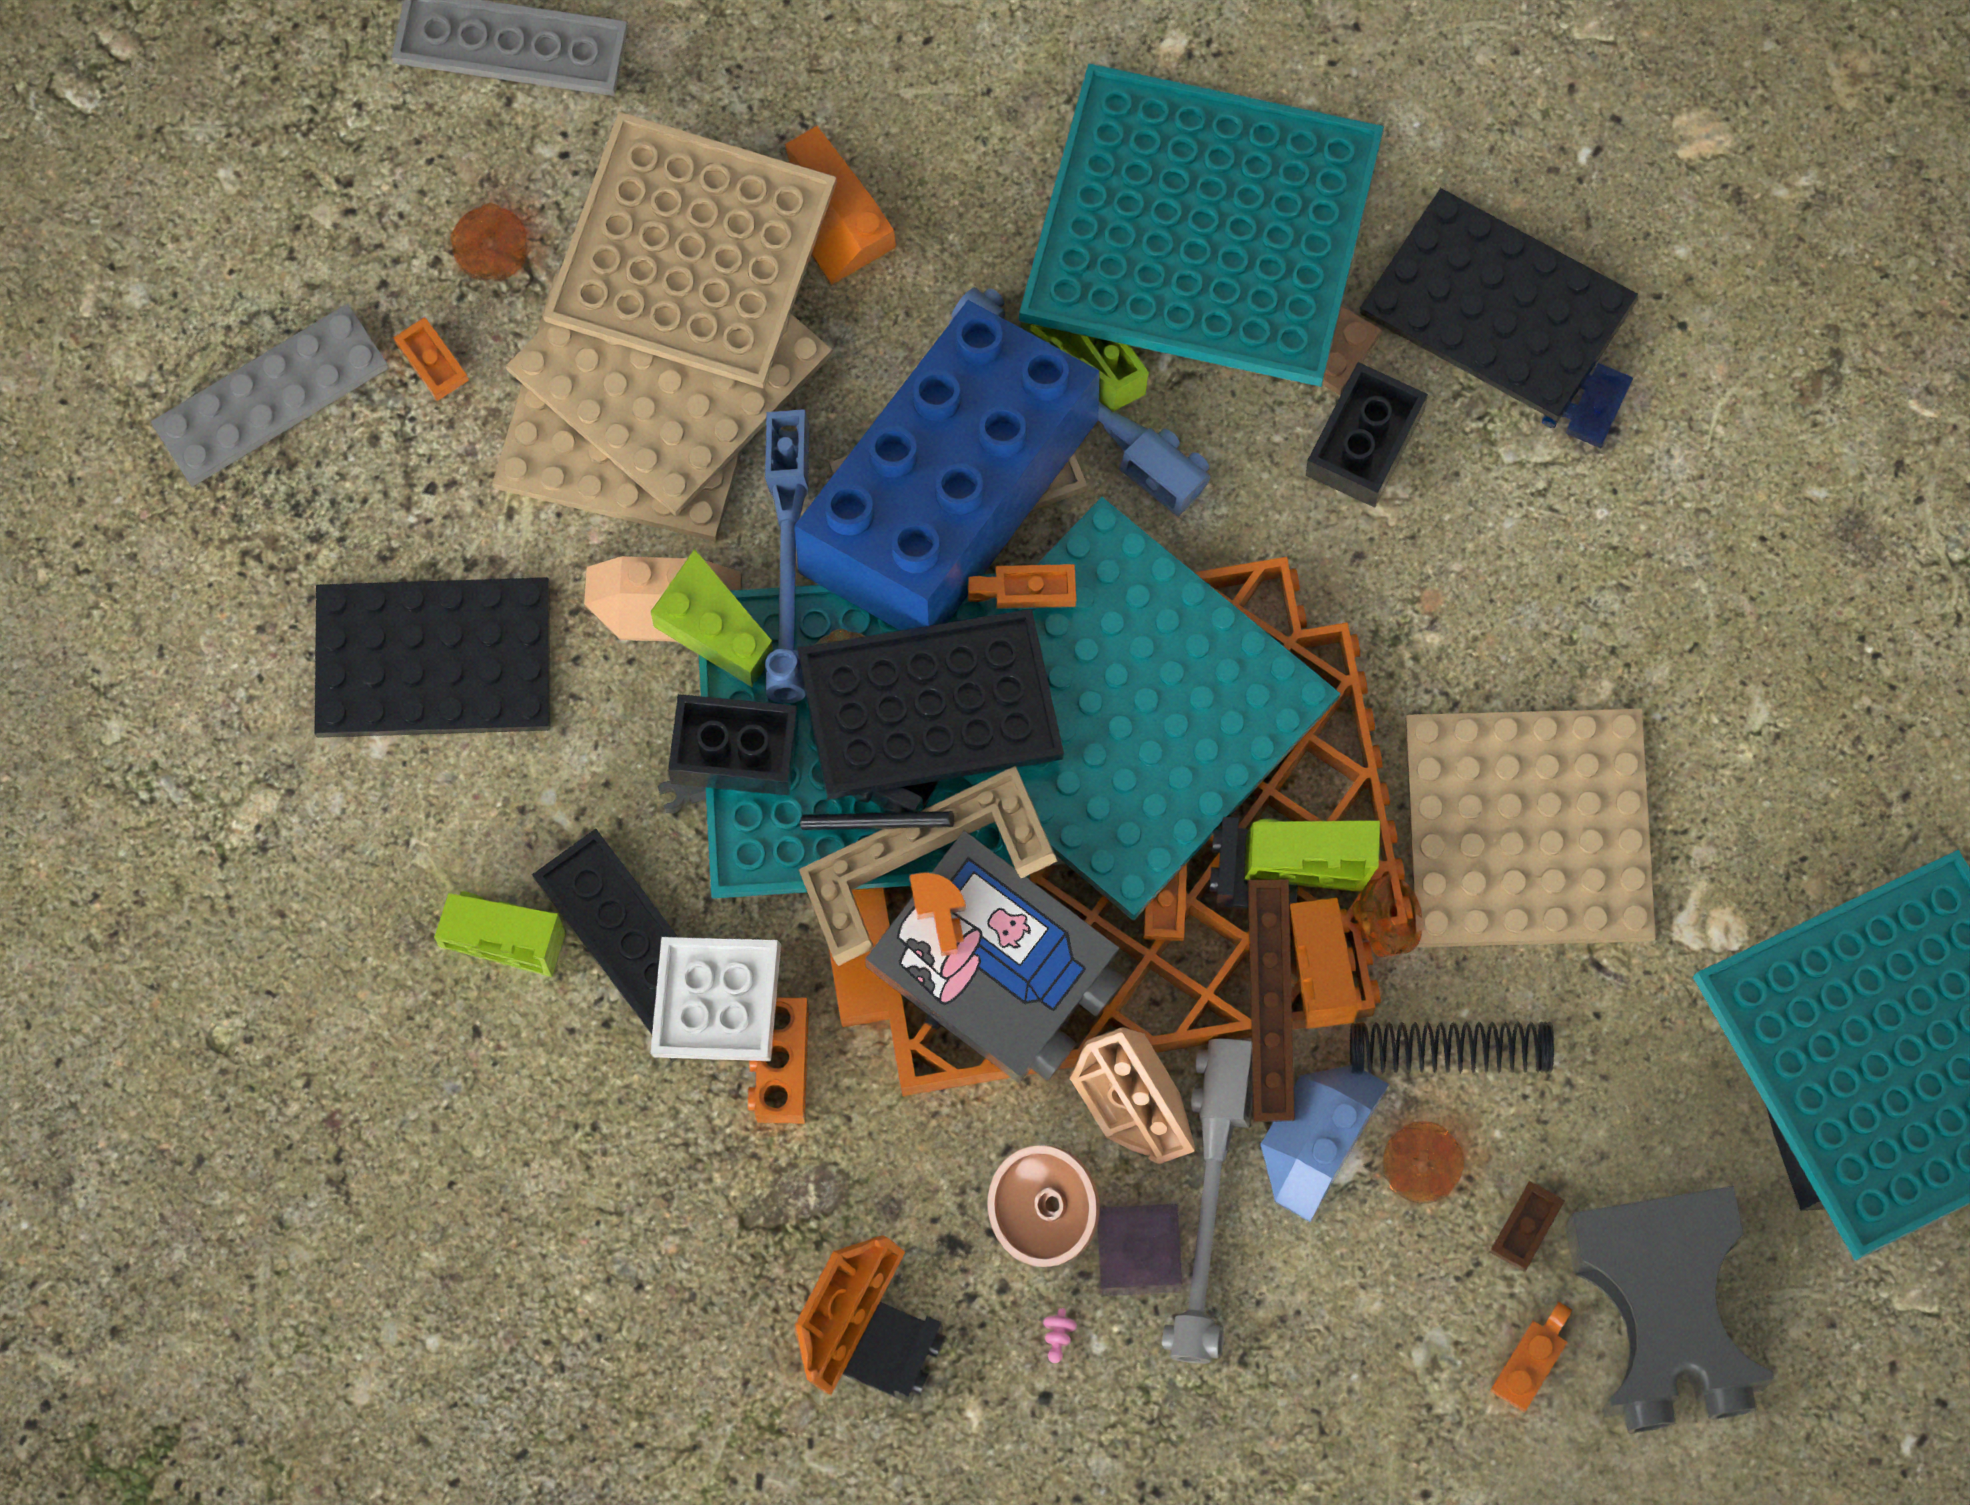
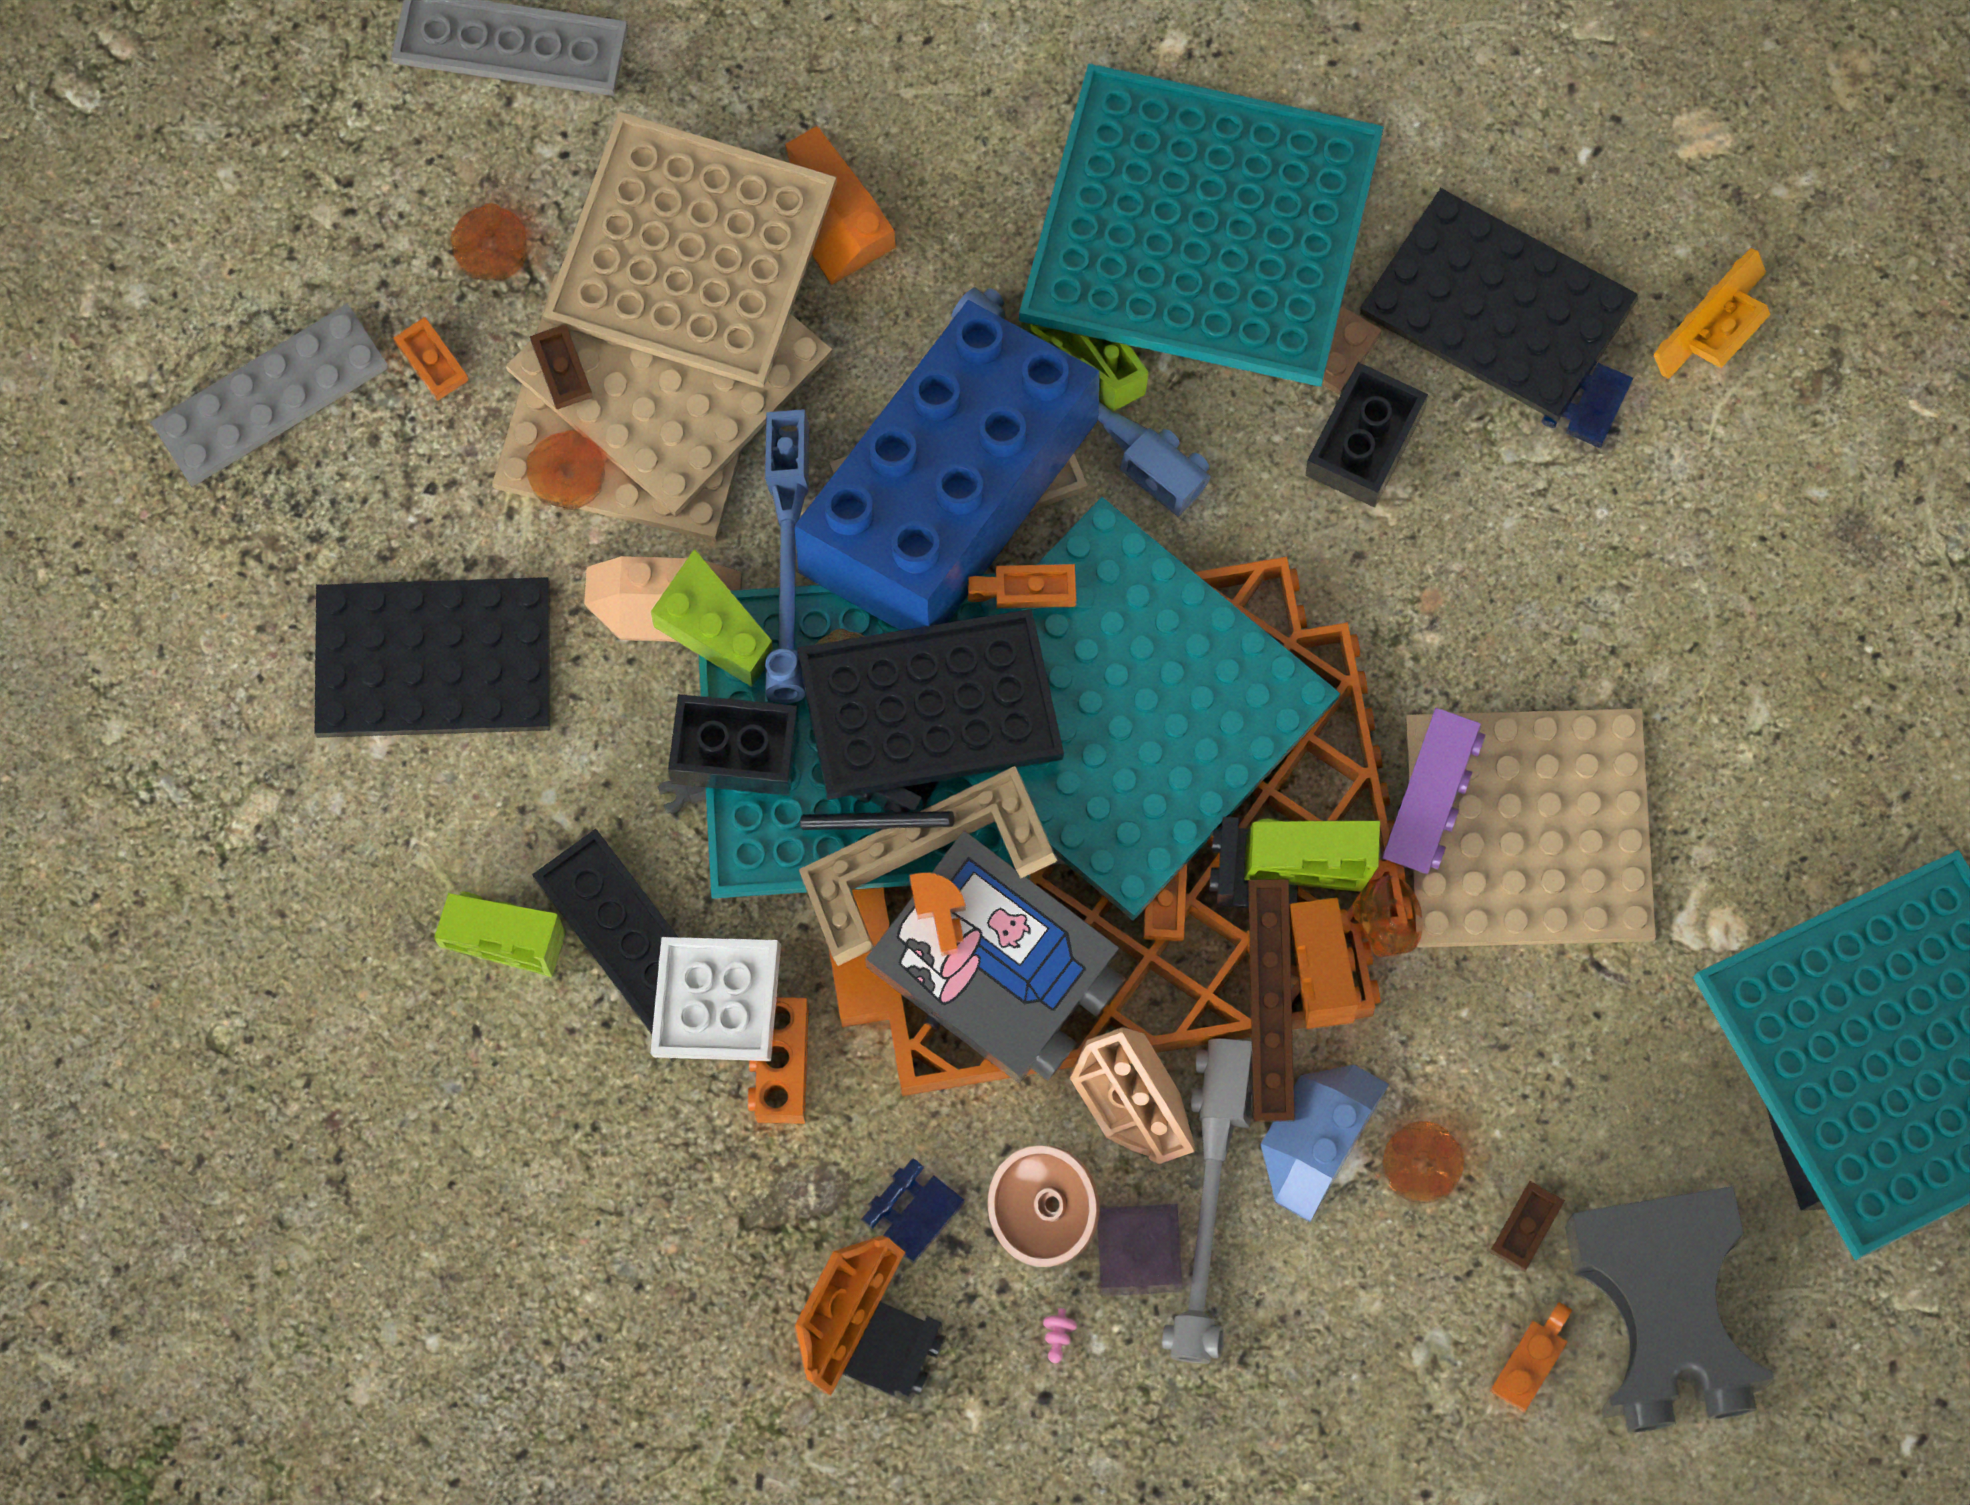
black piece [1350,1021,1554,1074] -> none
none -> clear orange plate [527,430,605,510]
none -> reddish brown plate [529,324,593,410]
none -> clear blue plate [861,1158,965,1264]
none -> medium lavender wedge [1382,707,1486,875]
none -> light orange bracket [1654,248,1771,379]

